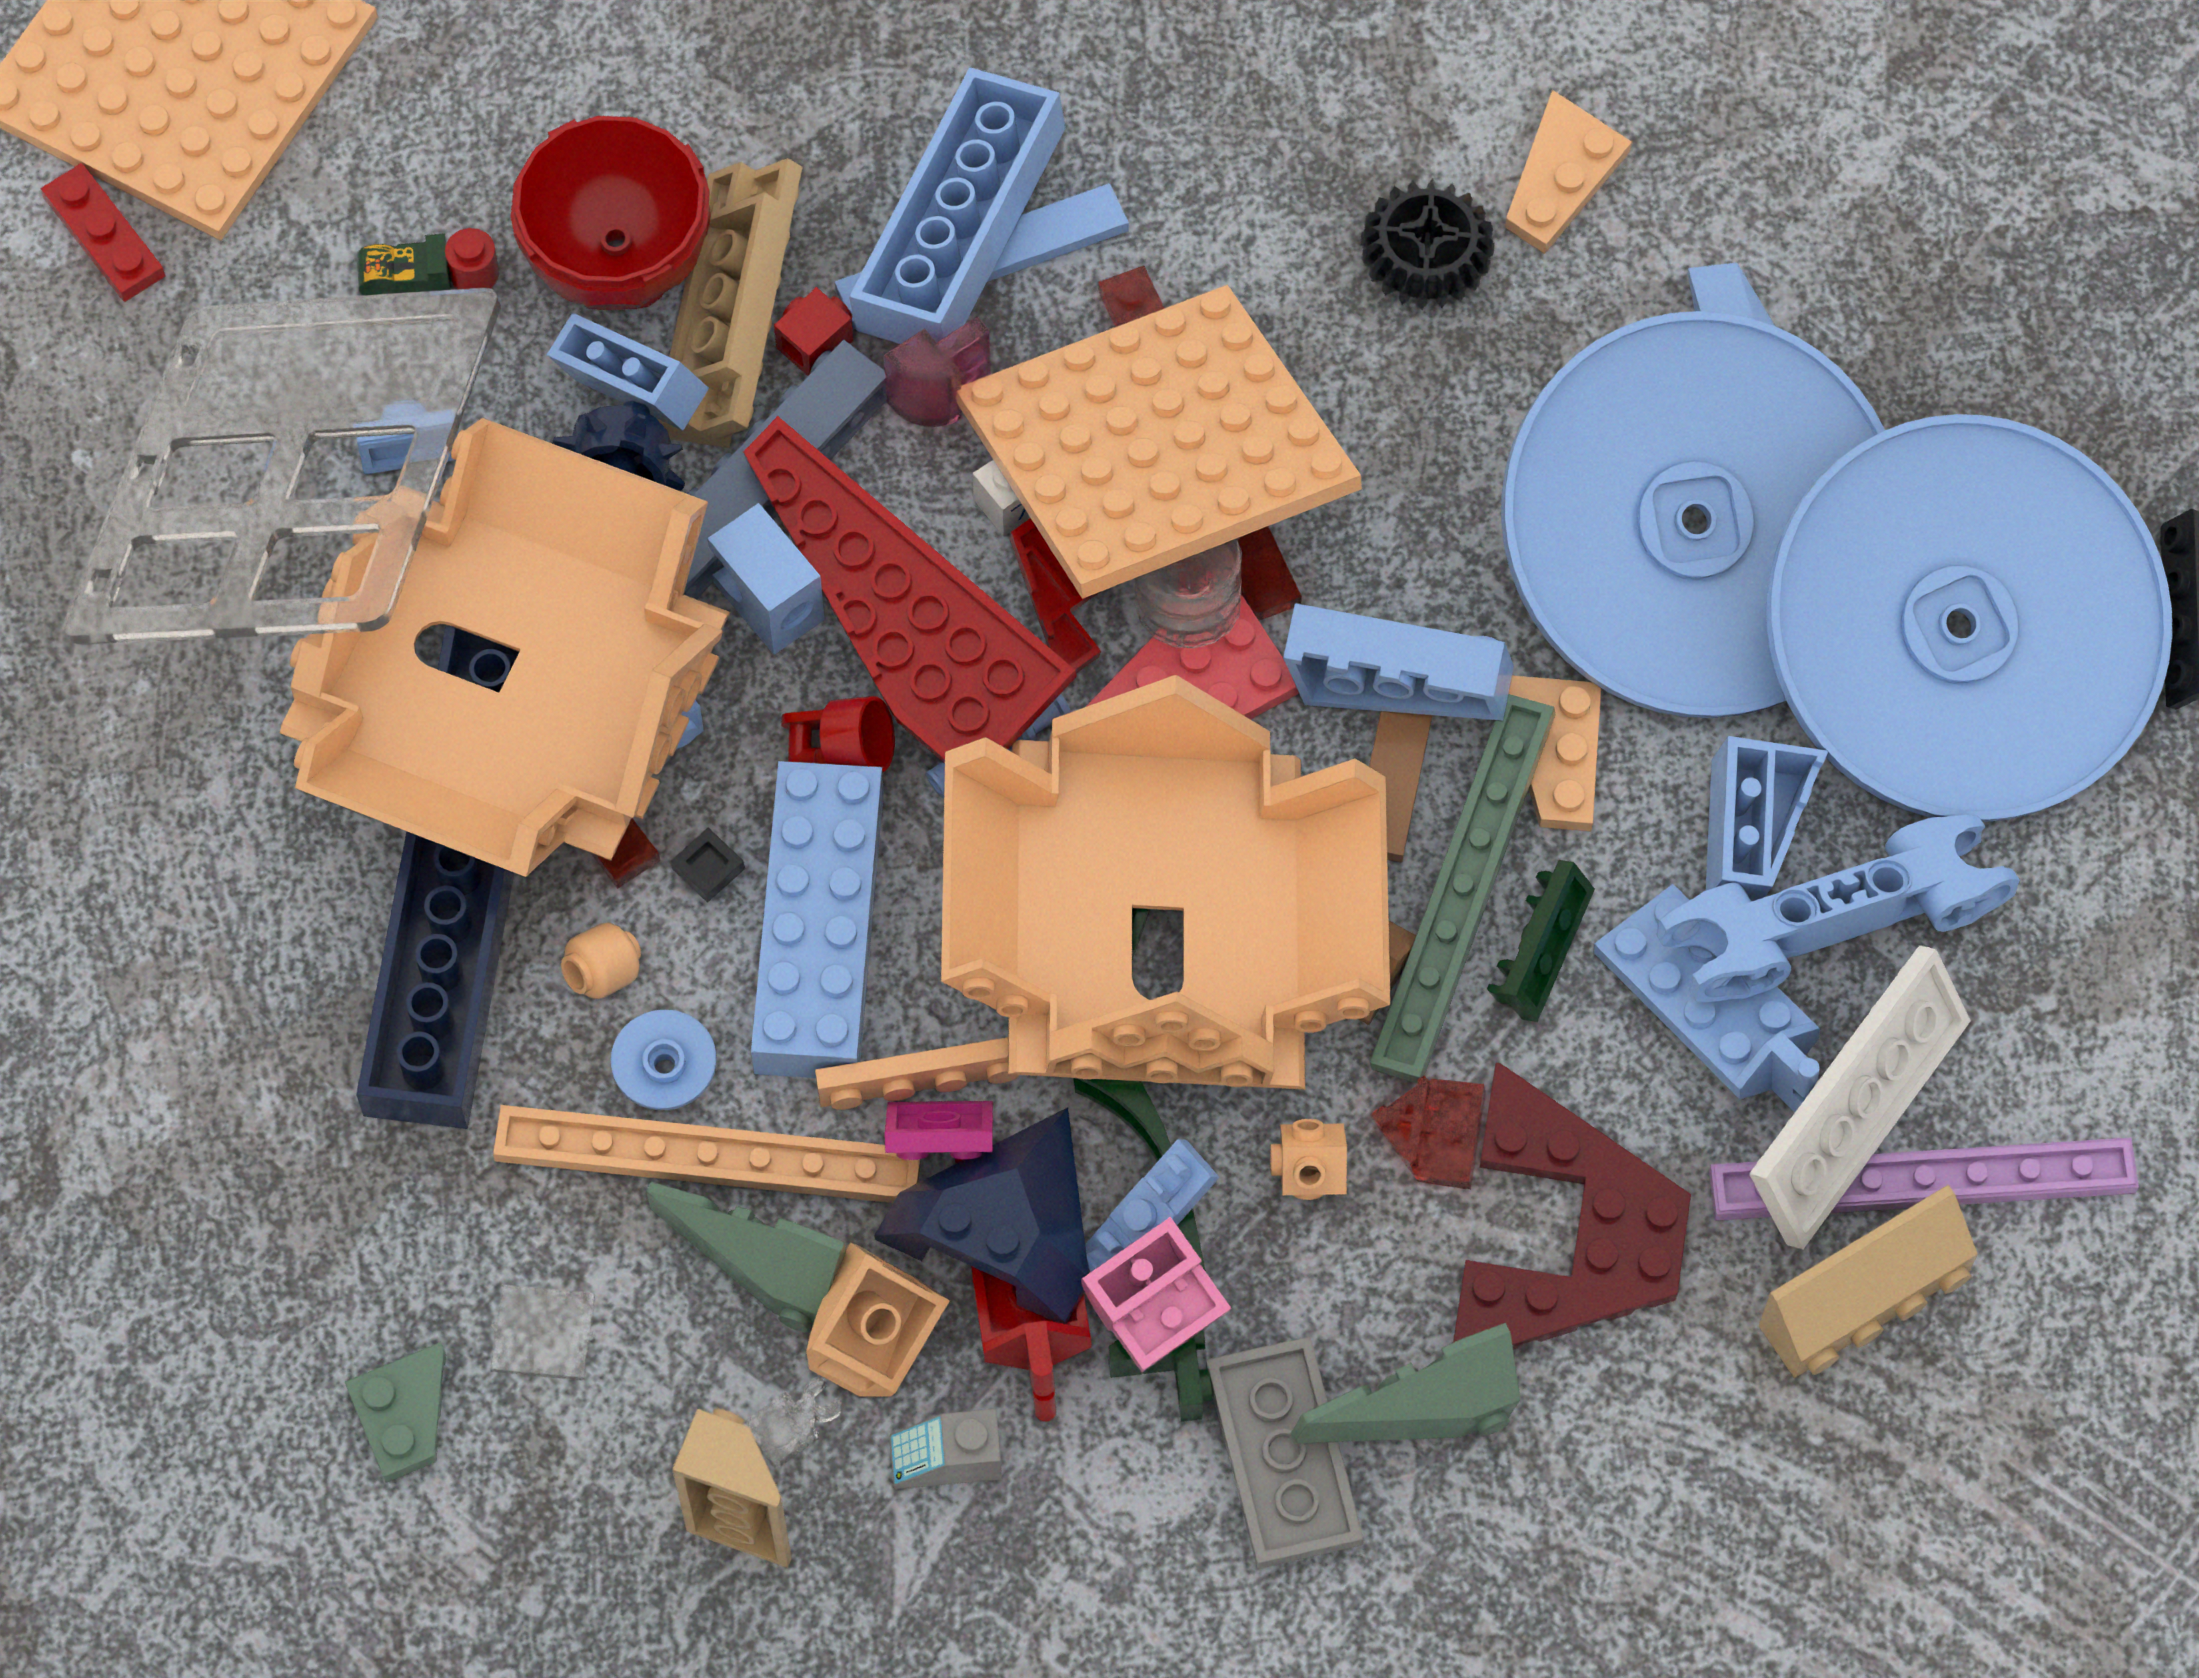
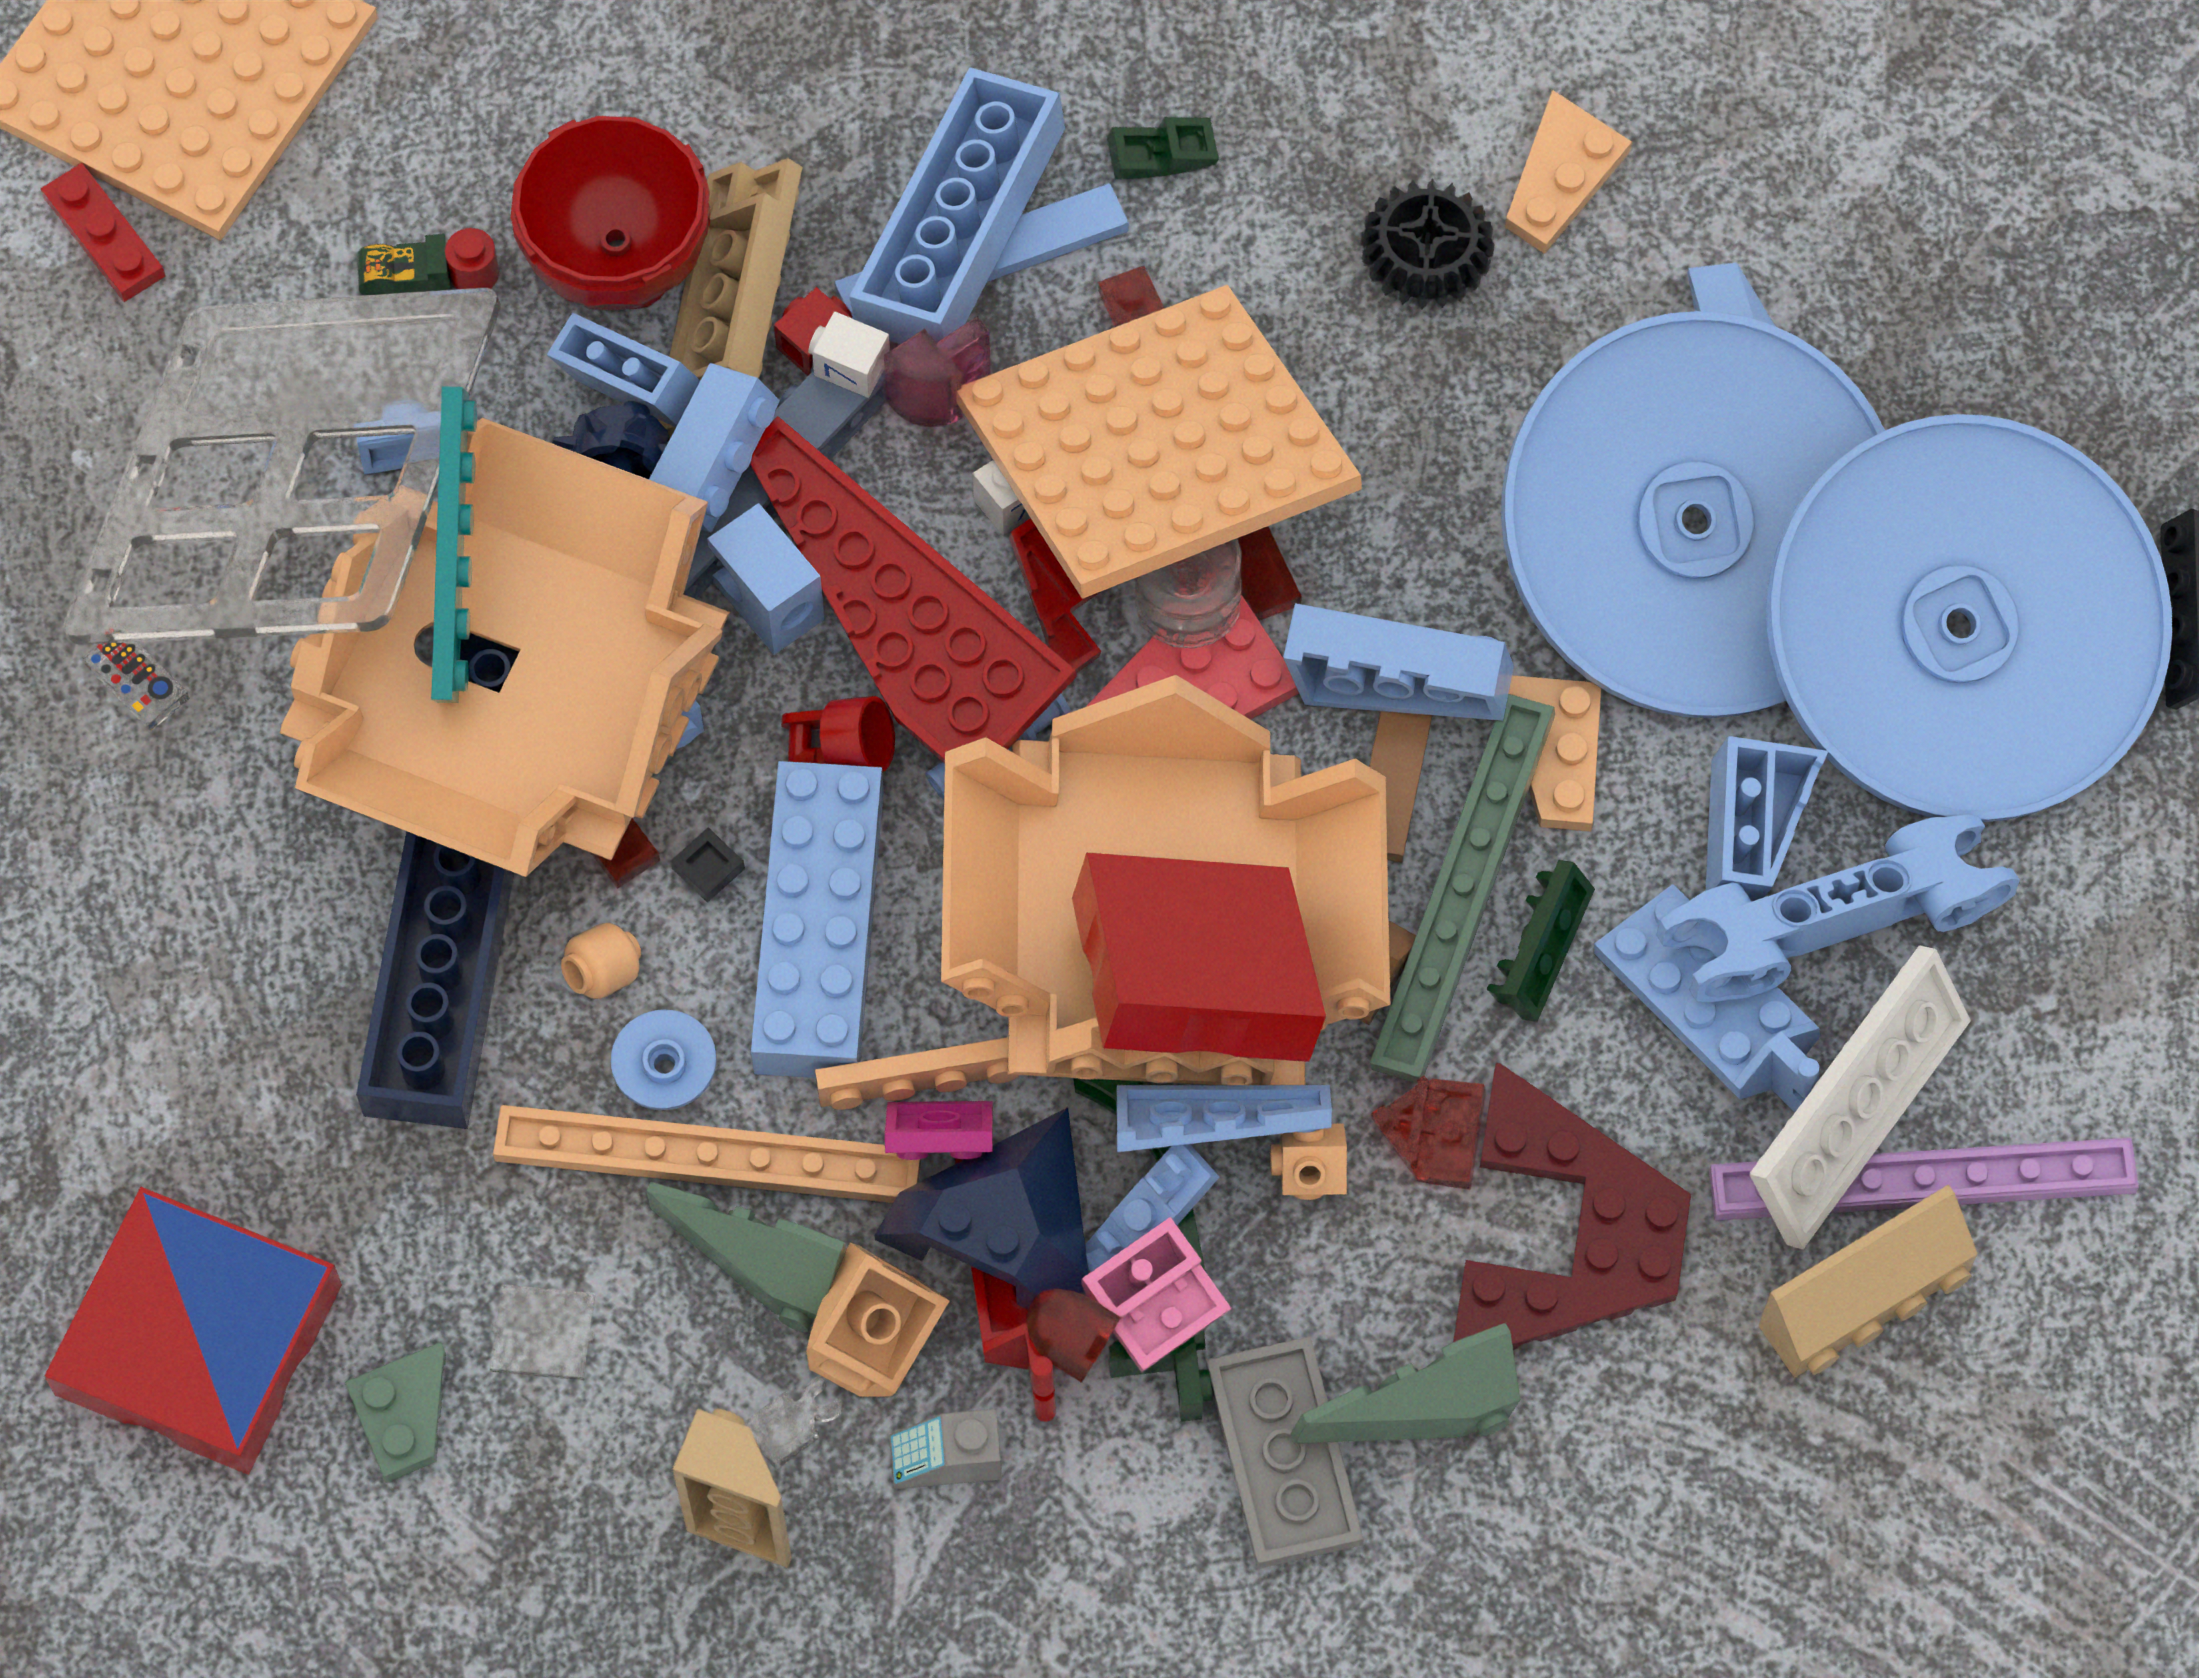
none -> red tile [44,1186,342,1475]
none -> tile [82,625,190,731]
none -> teal plate [431,386,477,703]
none -> light blue brick [649,363,780,533]
none -> white brick [809,311,891,398]
none -> clear red brick [1026,1288,1121,1383]
none -> red tile [1072,852,1326,1062]
none -> dark green slope [1107,117,1219,179]
none -> light blue wing [1117,1085,1332,1152]

